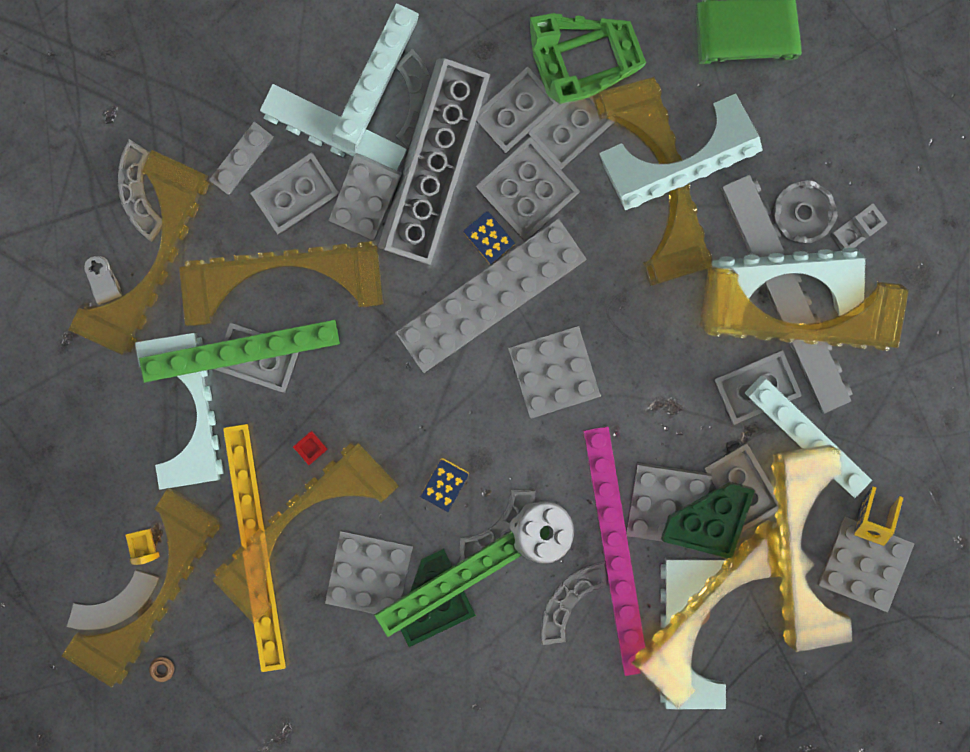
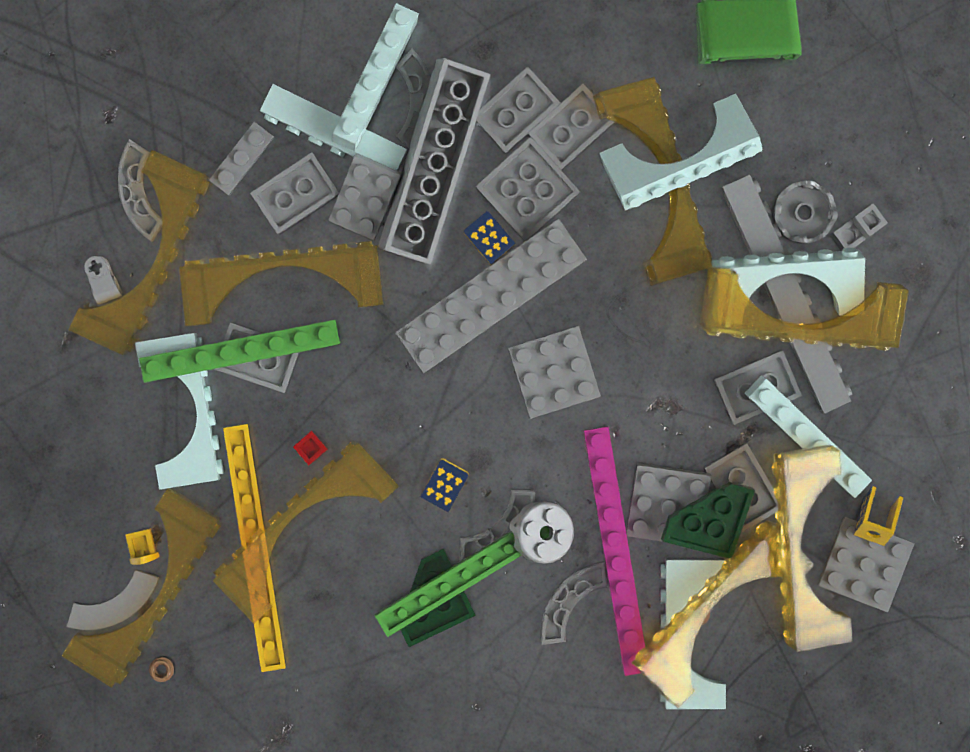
light grey plate [325,531,413,614] -> none
bright green windscreen [529,13,646,104] -> none

